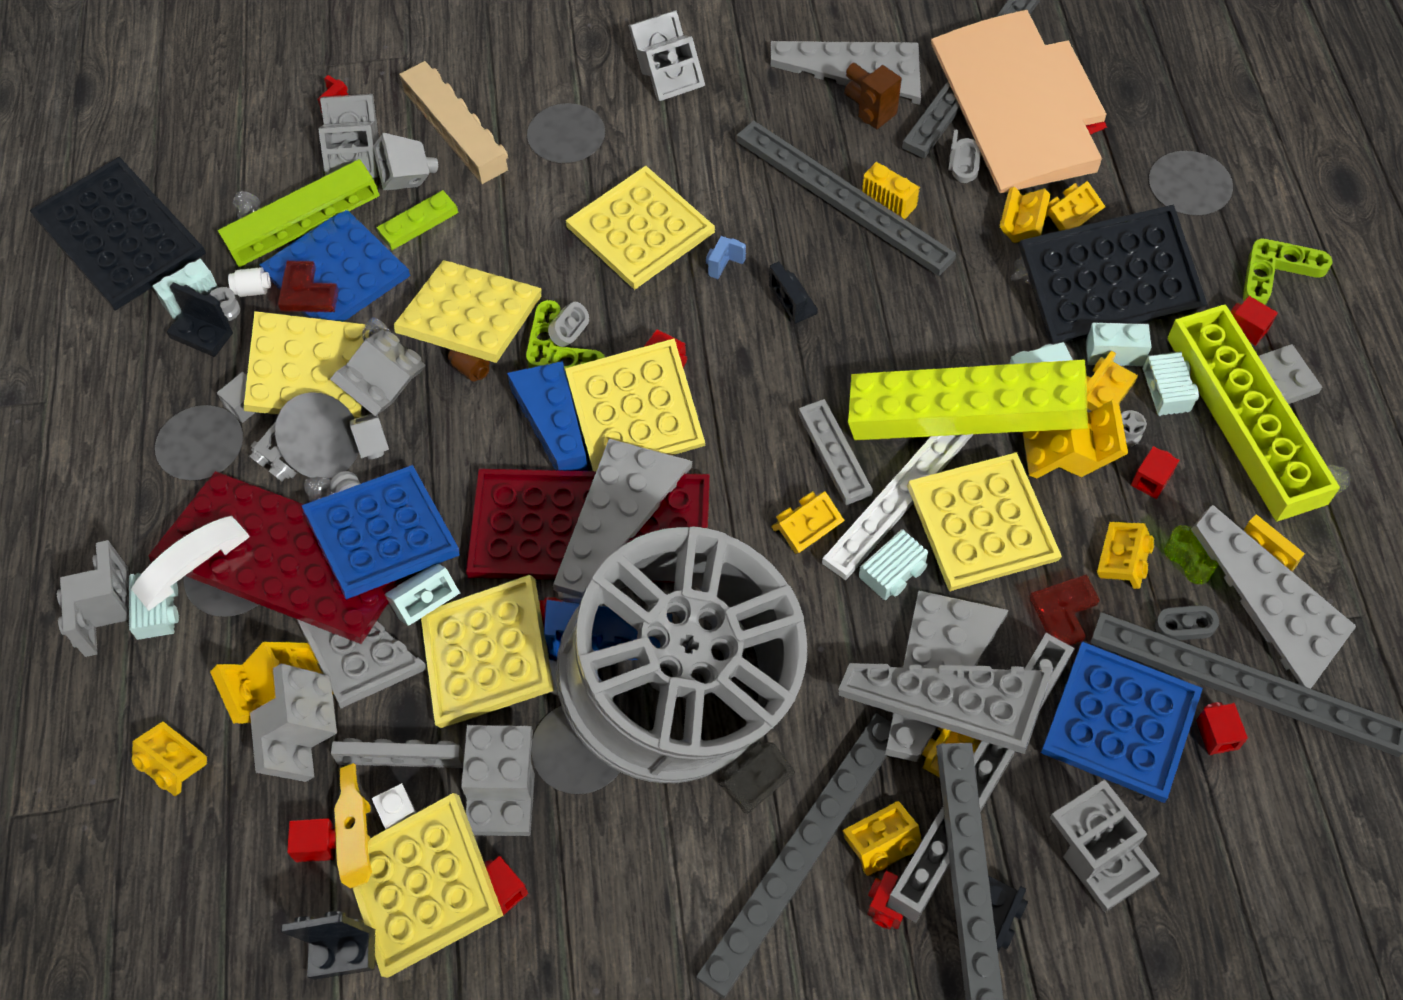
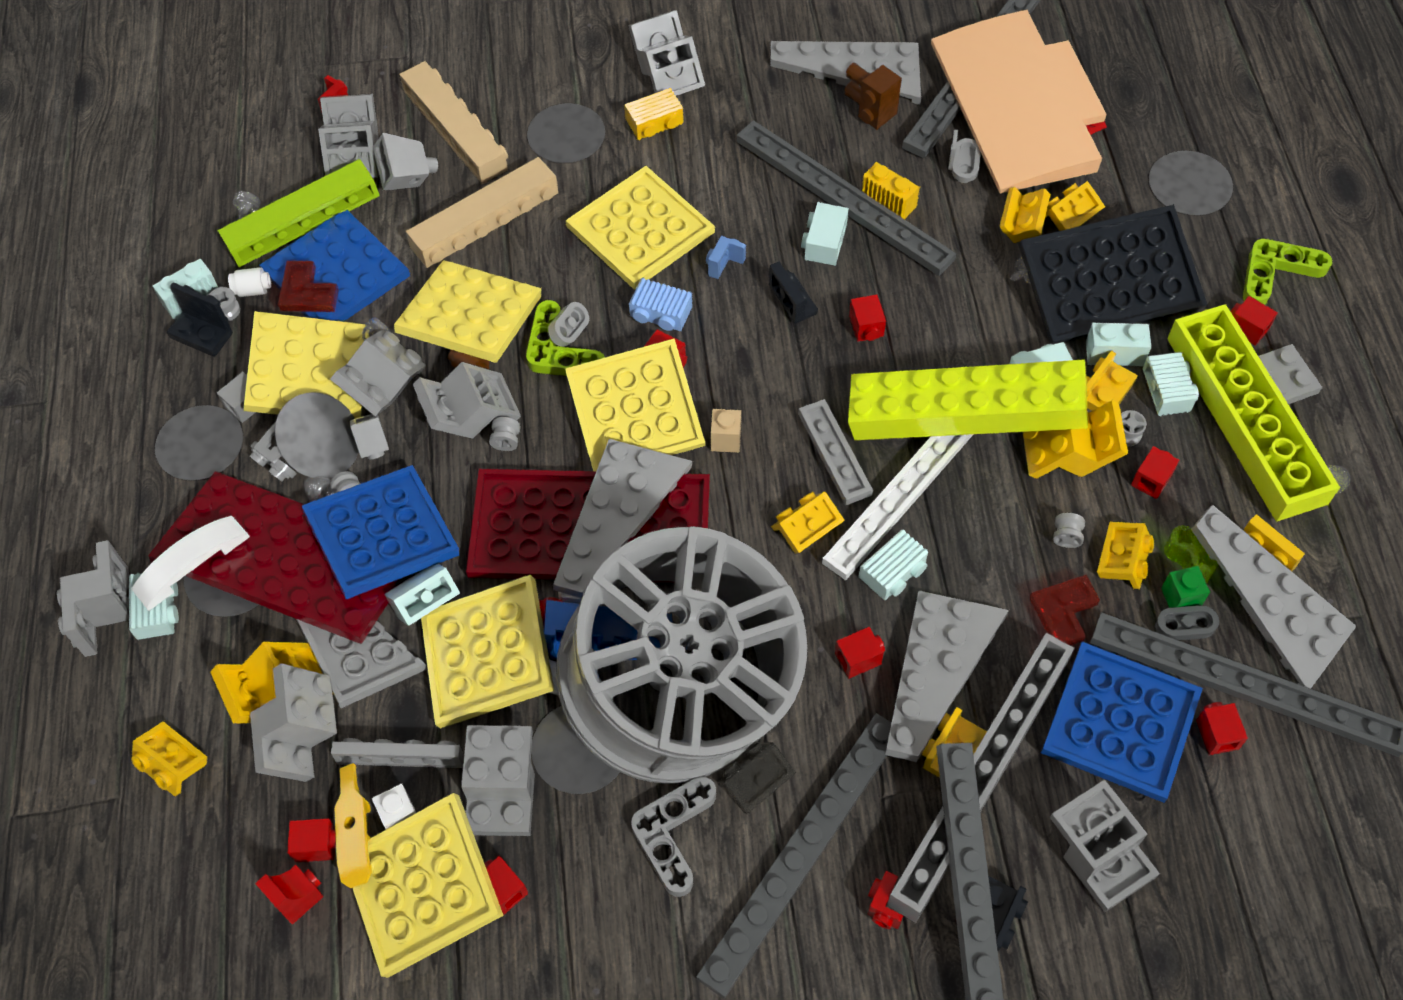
black plate [29,156,206,311] -> none
black bracket [281,911,376,980] -> none
lime plate [376,190,458,250] -> none
blue wedge [507,361,588,471] -> none
light grey wing [838,663,1053,754] -> none
yellow bracket [843,801,922,876] -> none
light yellow plate [907,452,1062,591] -> none
none -> red arch [255,865,324,925]
none -> tan brick [406,157,558,268]
none -> light grey bracket [413,362,521,439]
none -> light grey wheel [489,417,521,451]
none -> yellow brick [624,88,683,140]
none -> light blue brick [629,278,692,331]
none -> light grey beam [631,777,716,897]
none -> tan brick [711,409,741,453]
none -> light aqua brick [801,202,849,266]
none -> red brick [835,626,885,679]
none -> red brick [849,294,886,342]
none -> light grey wheel [1053,513,1085,548]
none -> green brick [1161,566,1210,608]

